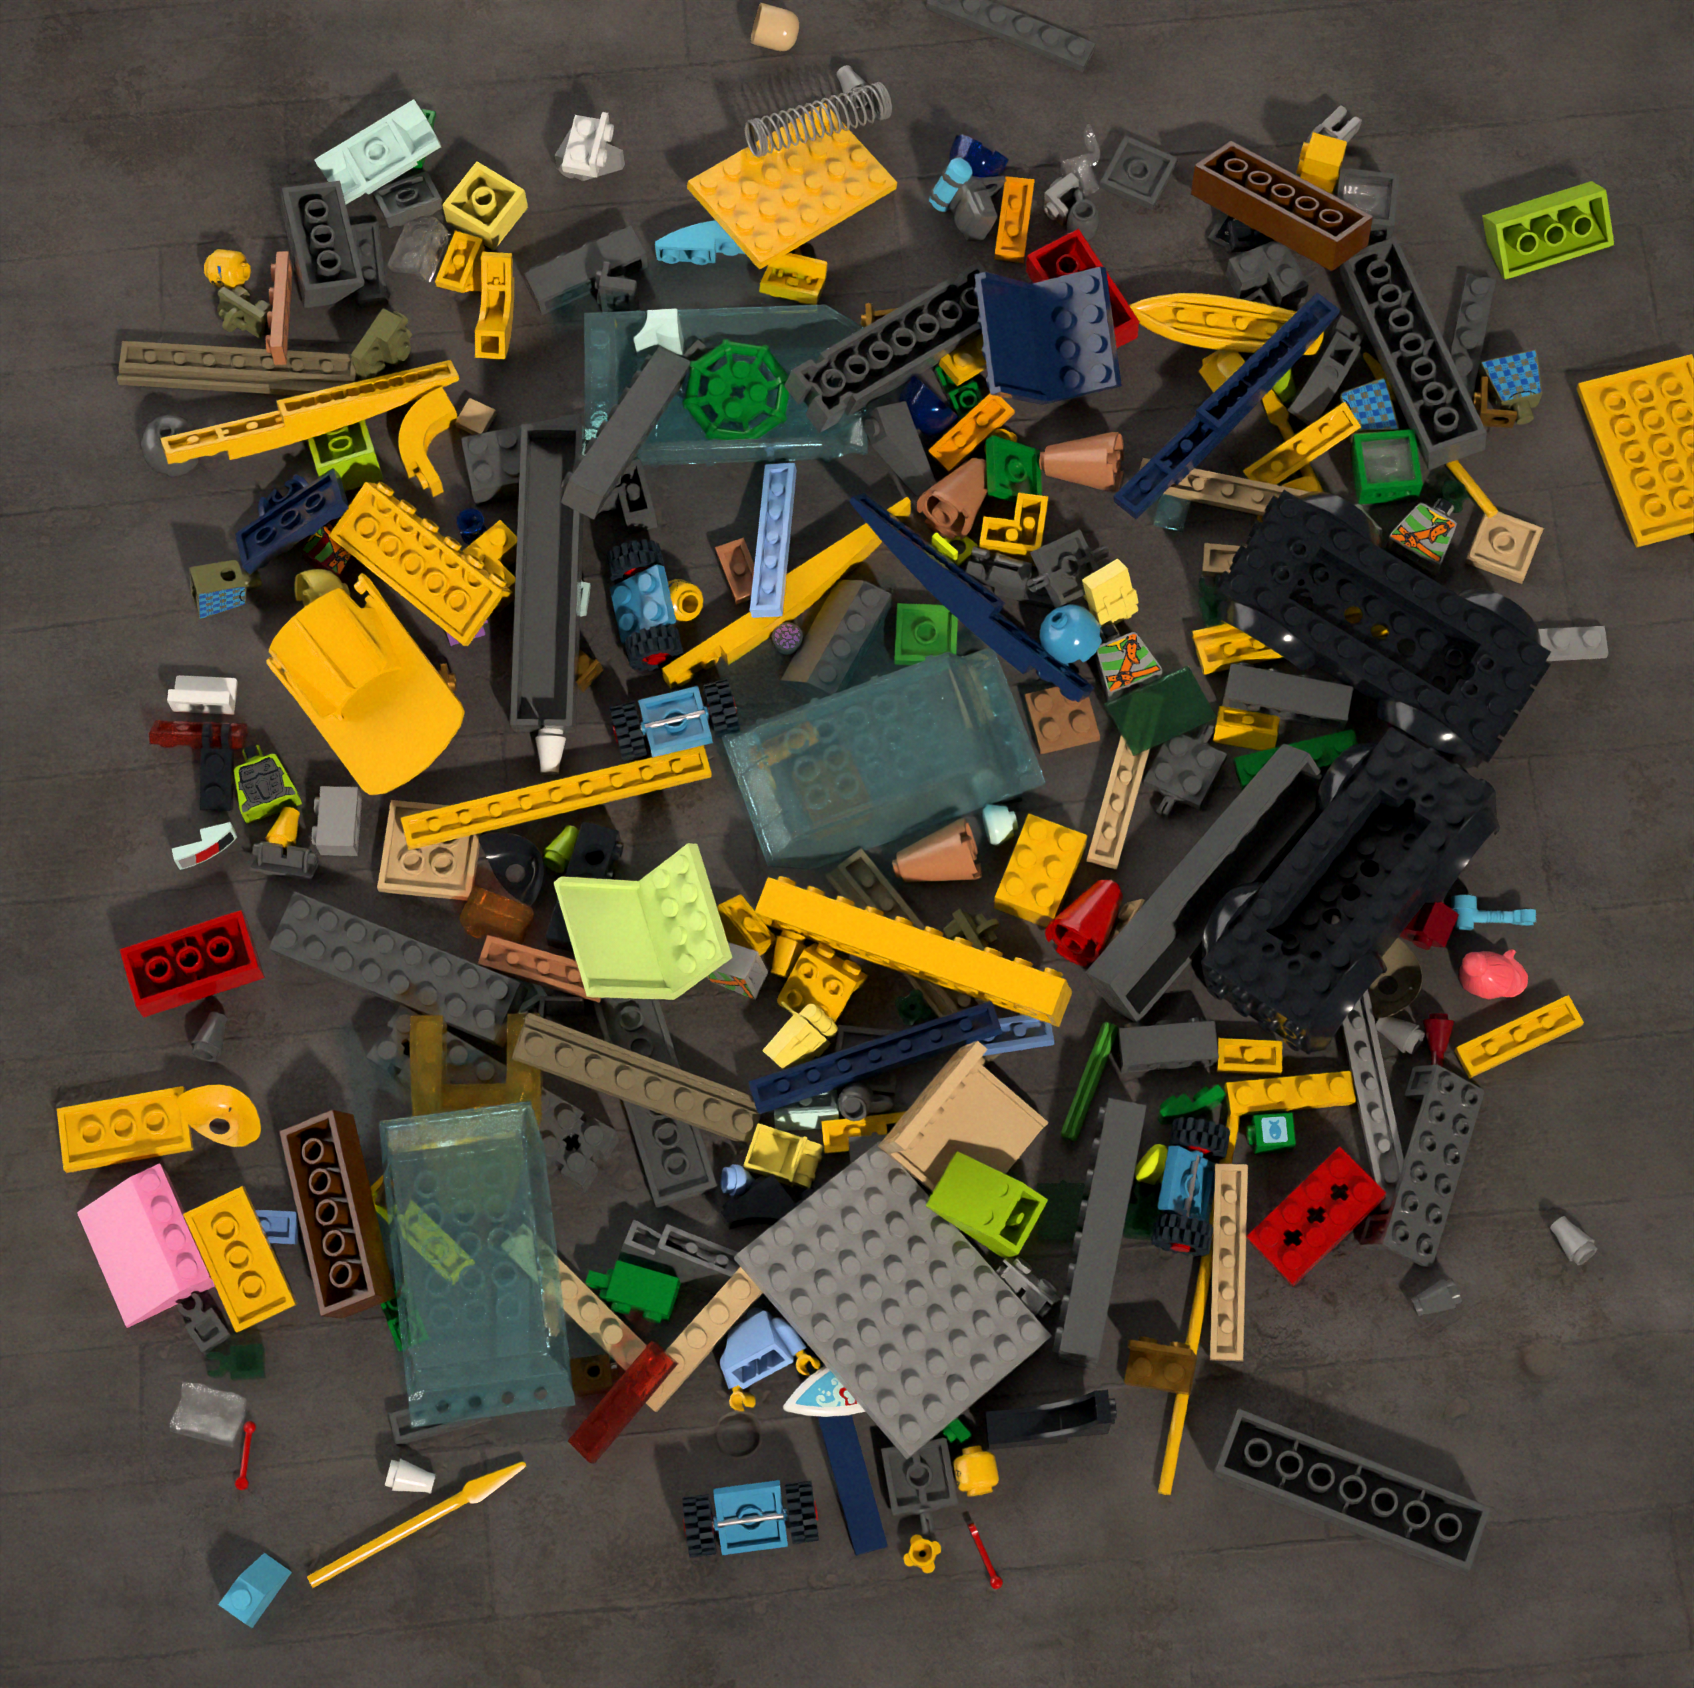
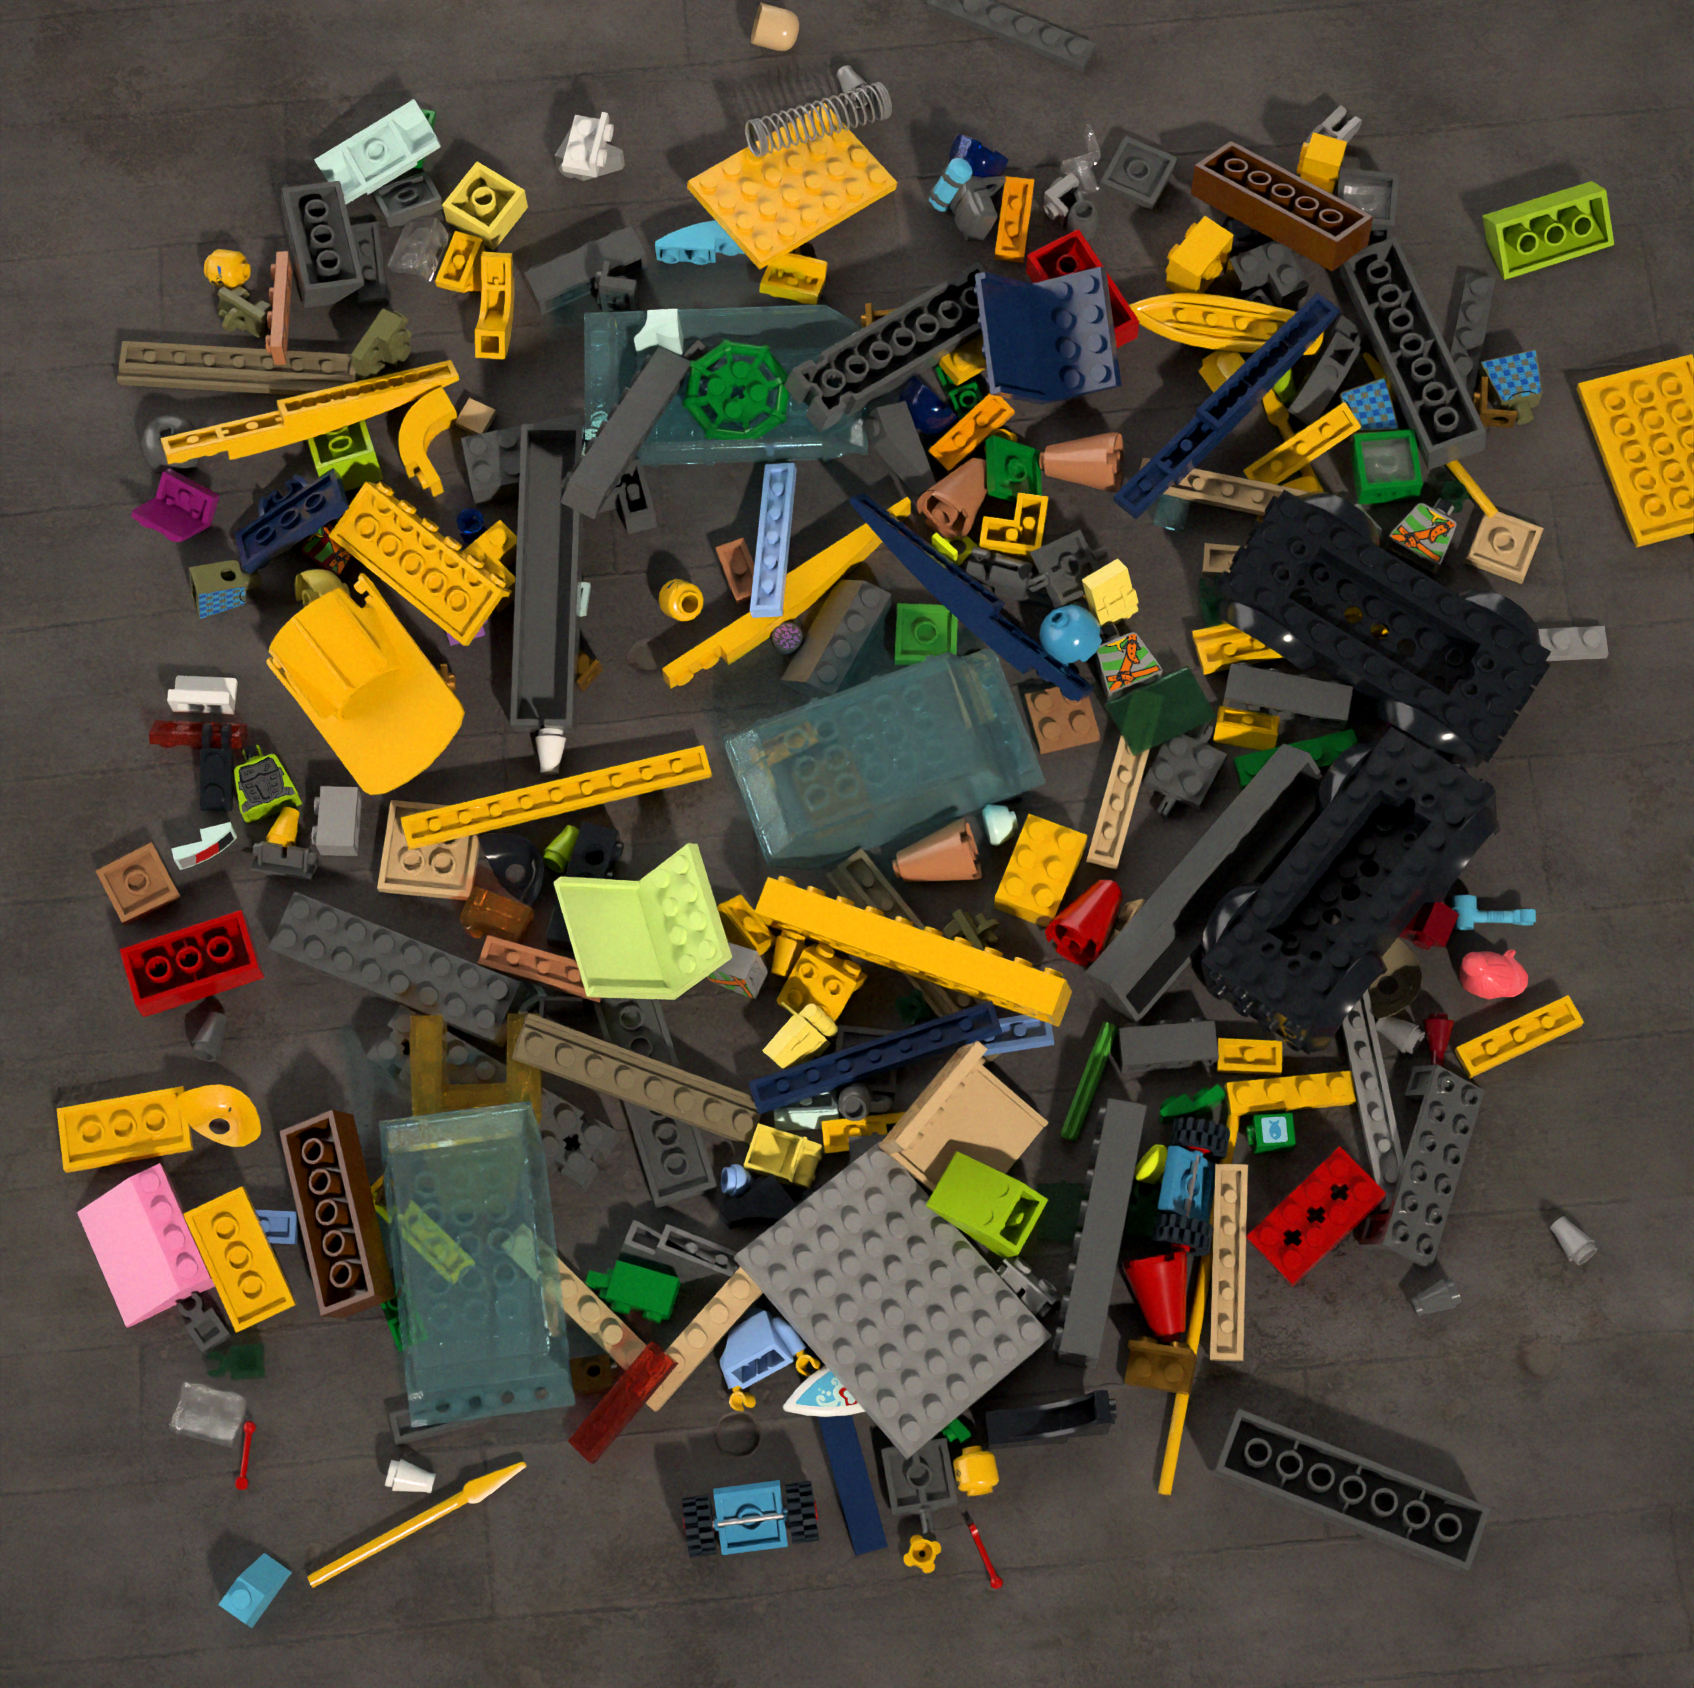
plate [606,539,683,671] -> none
plate [610,679,740,761] -> none
none -> medium nougat plate [96,842,181,926]
none -> magenta bracket [131,468,220,542]
none -> red cone [1122,1250,1187,1342]
none -> yellow brick [1165,216,1234,294]

